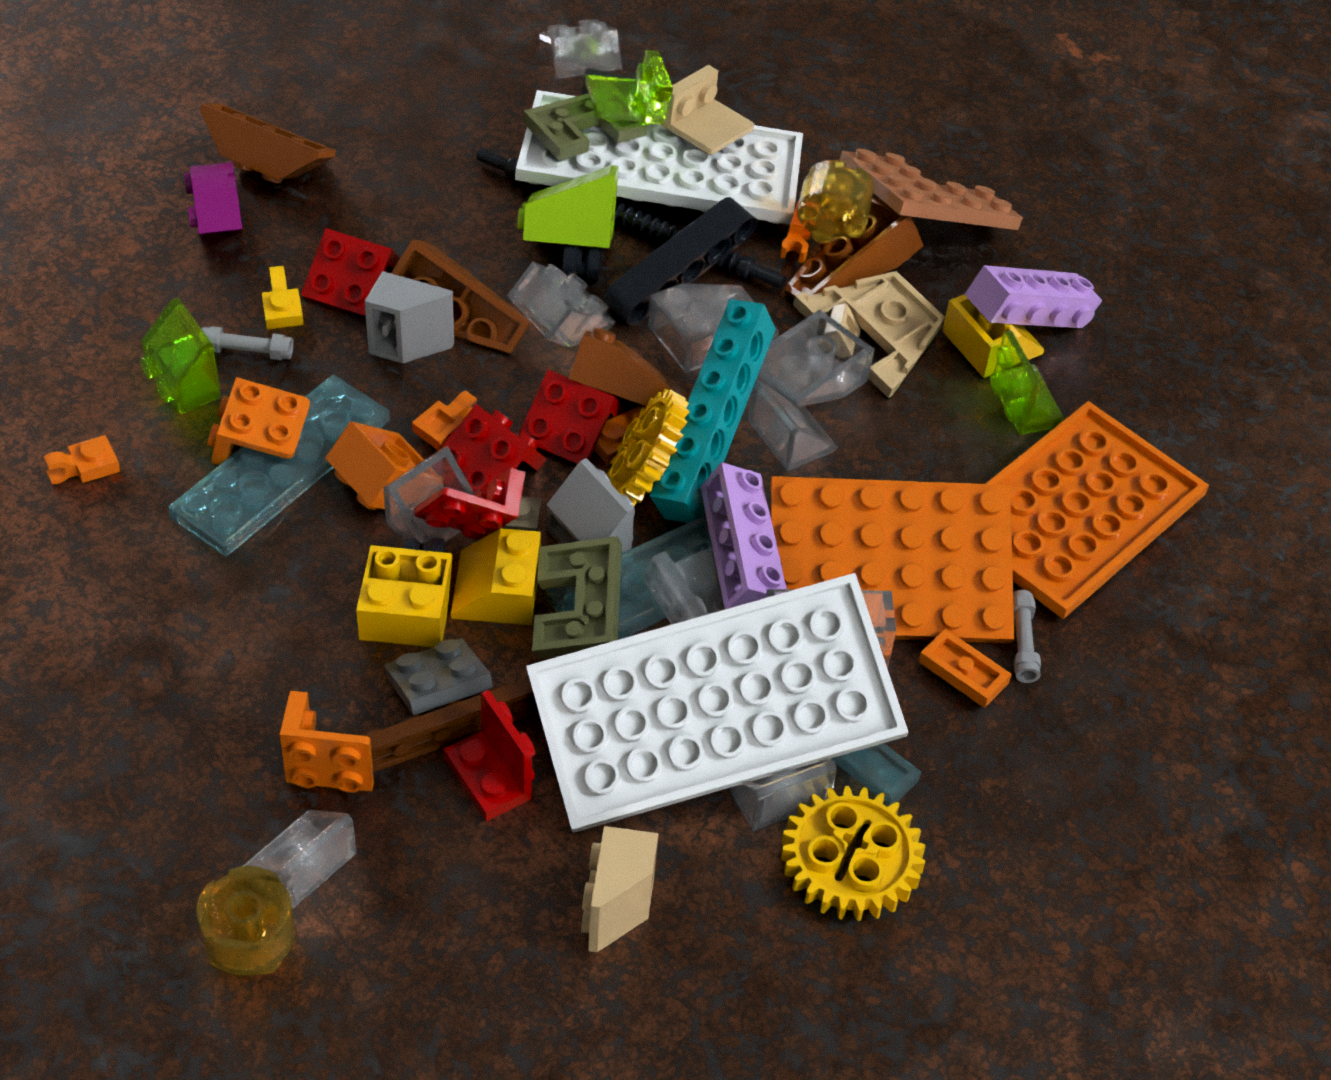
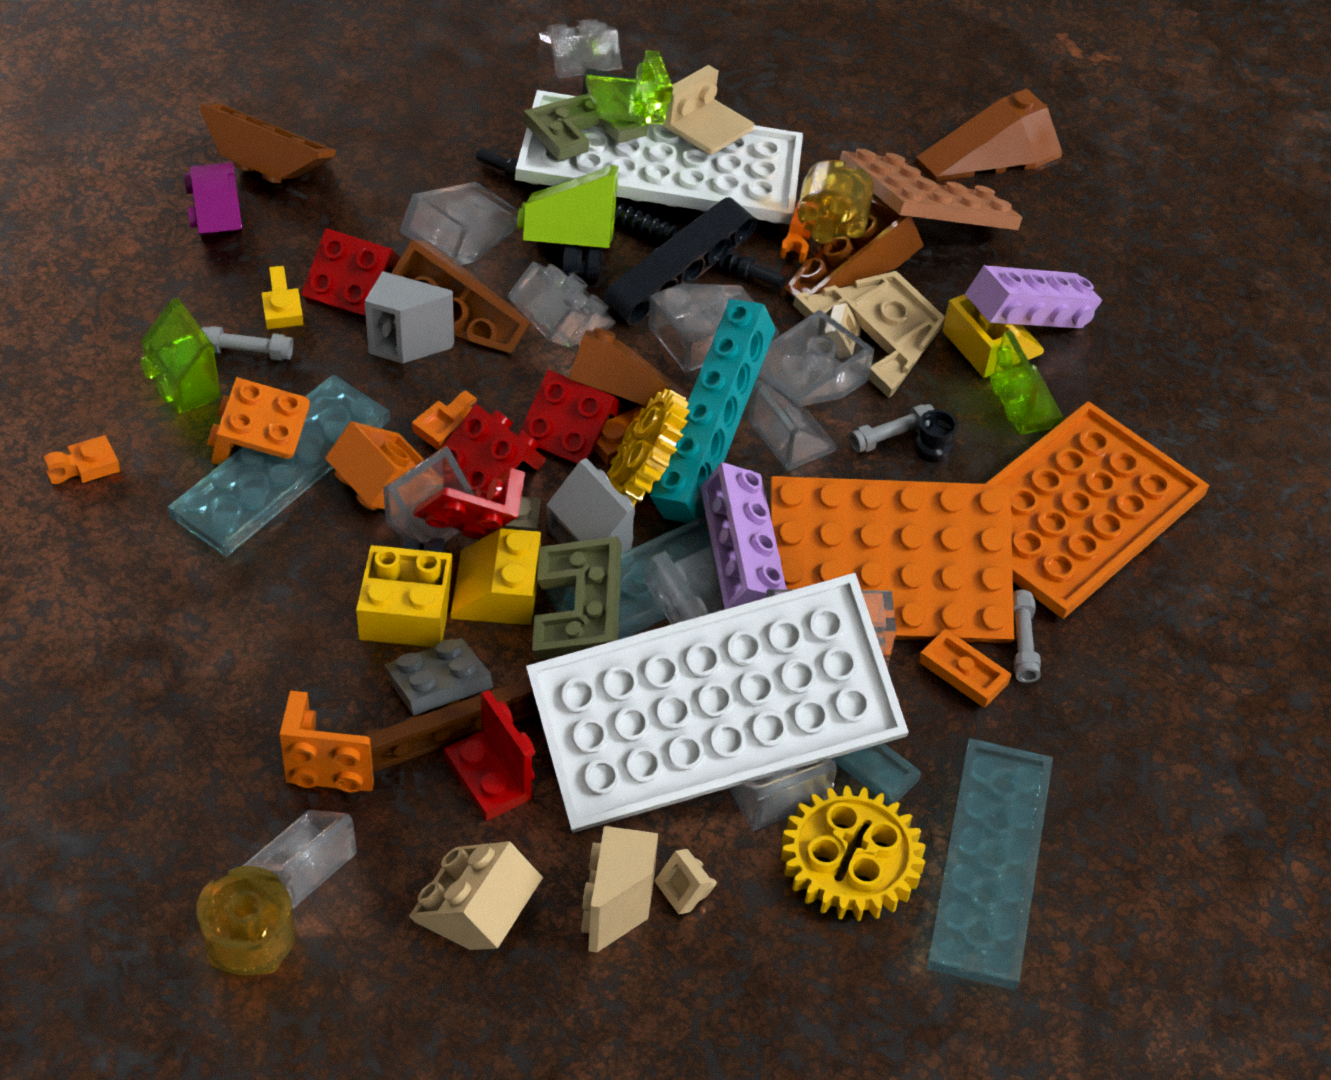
none -> clear slope [399,182,519,266]
none -> tan slope [409,841,543,950]
none -> tan tile [654,849,717,914]
none -> light grey bar [848,404,934,454]
none -> black wheel [914,409,957,463]
none -> dark orange wedge [915,88,1062,182]
none -> clear light blue plate [926,738,1053,990]

